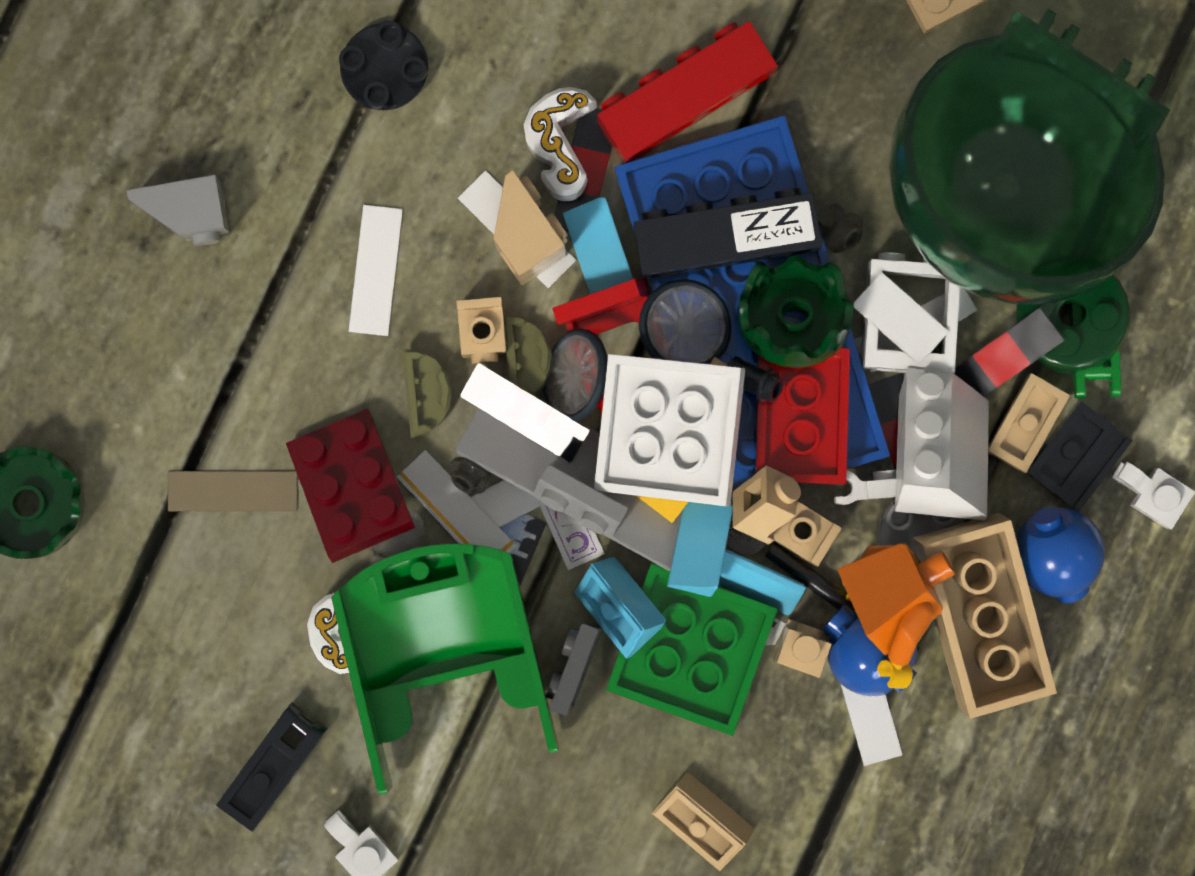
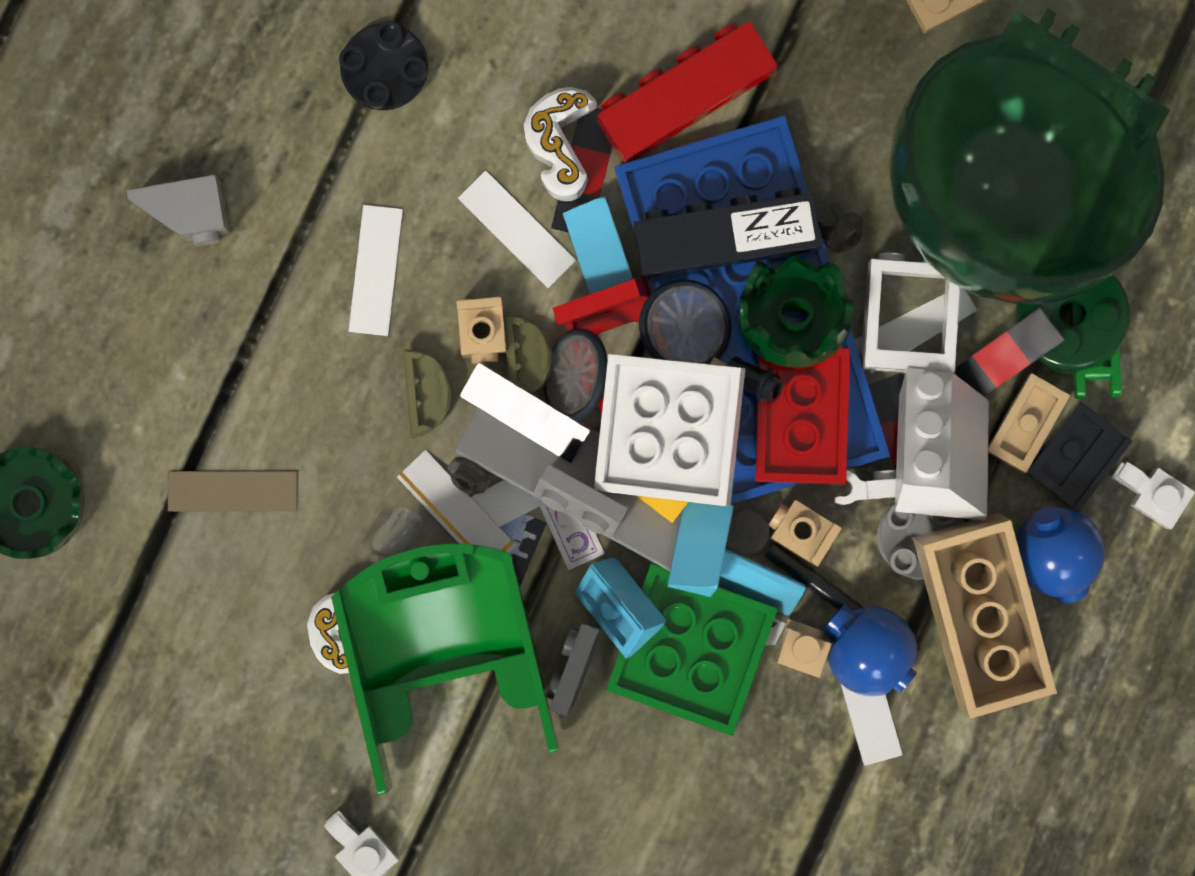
black plate [216,702,328,832] -> none
dark red plate [286,408,416,563] -> none
tan slope [493,170,568,286] -> none
tan slope [652,772,754,871] -> none
tan brick [733,465,801,545] -> none
orange torso [837,543,956,689] -> none
white sticker [854,272,949,365] -> none

